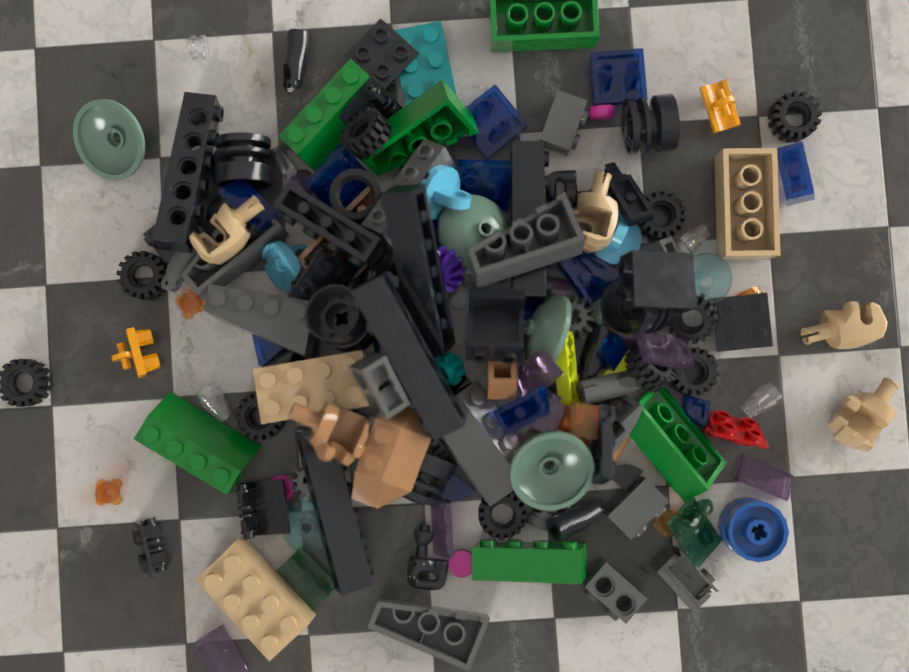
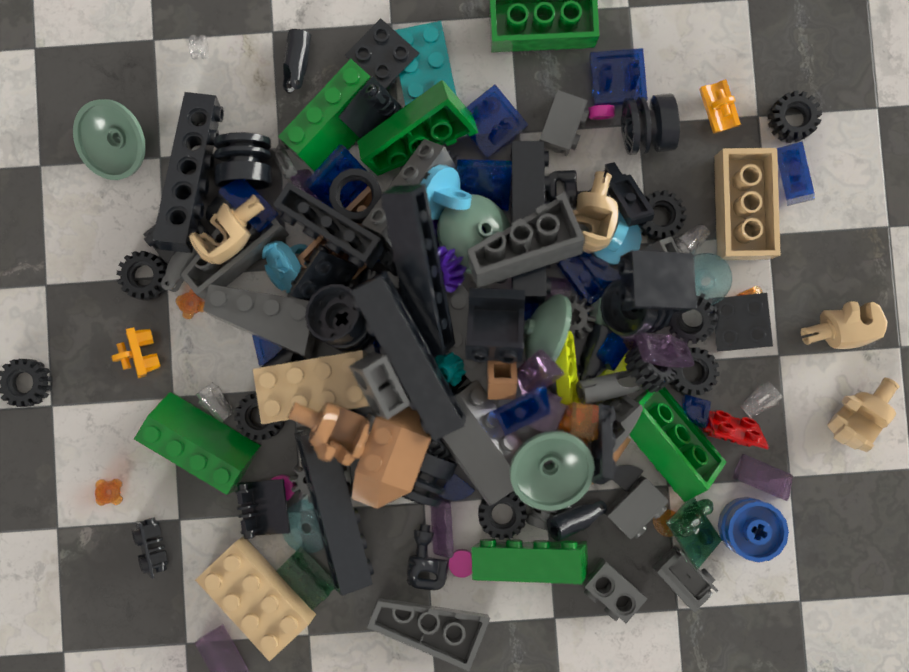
black tyre [340,107,392,160] -> none

